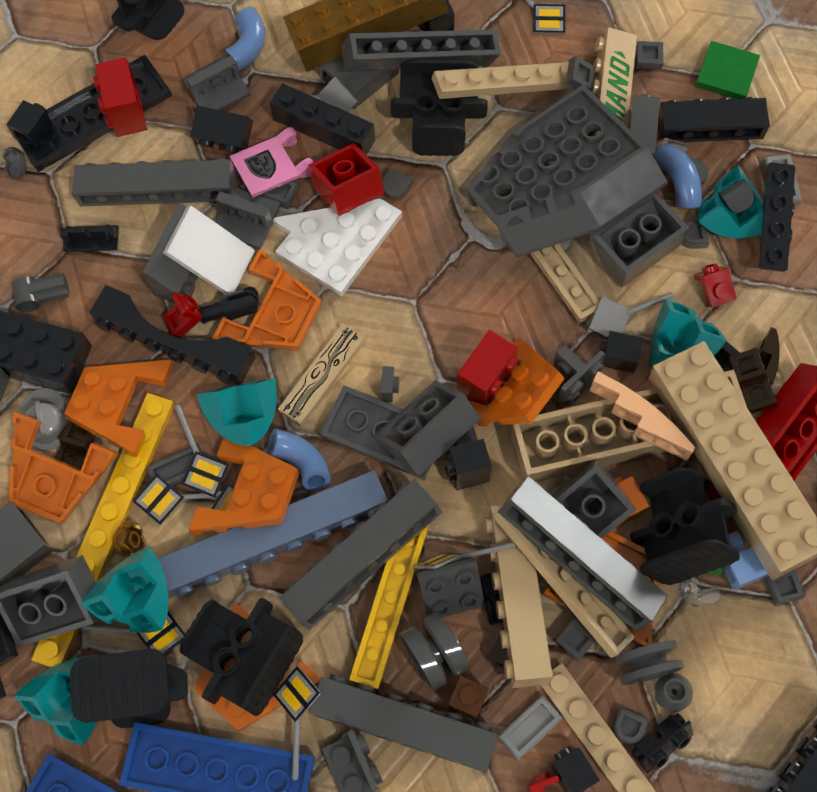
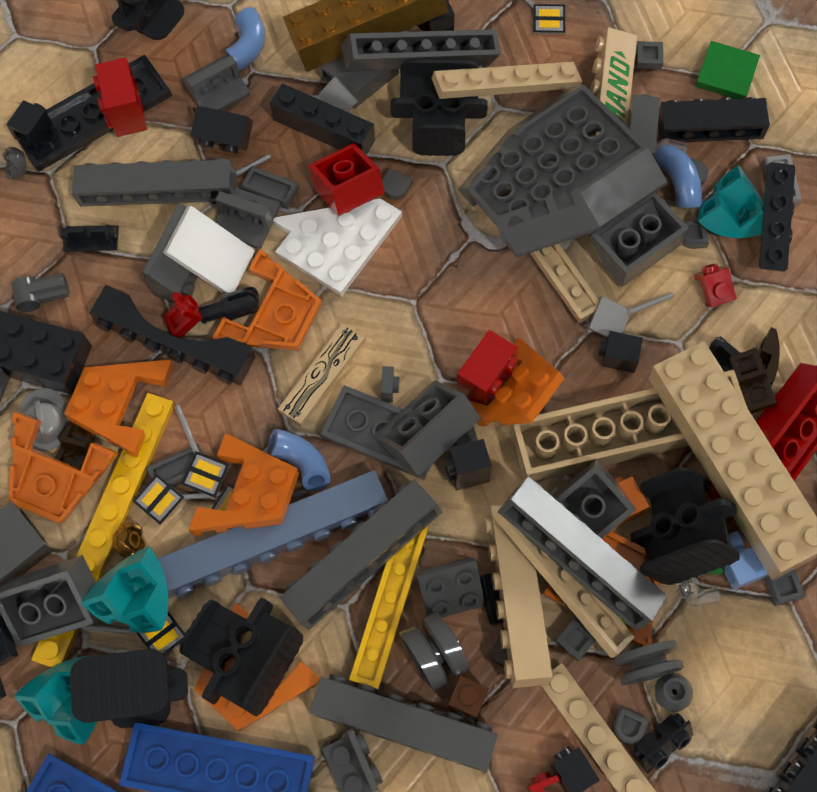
teal brick [197,378,277,446] -> none
bright pink flag [229,127,314,198] -> none
piece [273,666,321,780] -> none
light grey piece [413,542,516,569] -> none
light grey tile [497,695,563,761] -> none
dark grey bracket [553,345,605,409] -> none
dark grey plate [566,56,595,90] -> none
light nougat slope [590,371,695,461] -> none
teal brick [649,298,726,370] -> none
dark grey tile [720,178,754,212] -> none

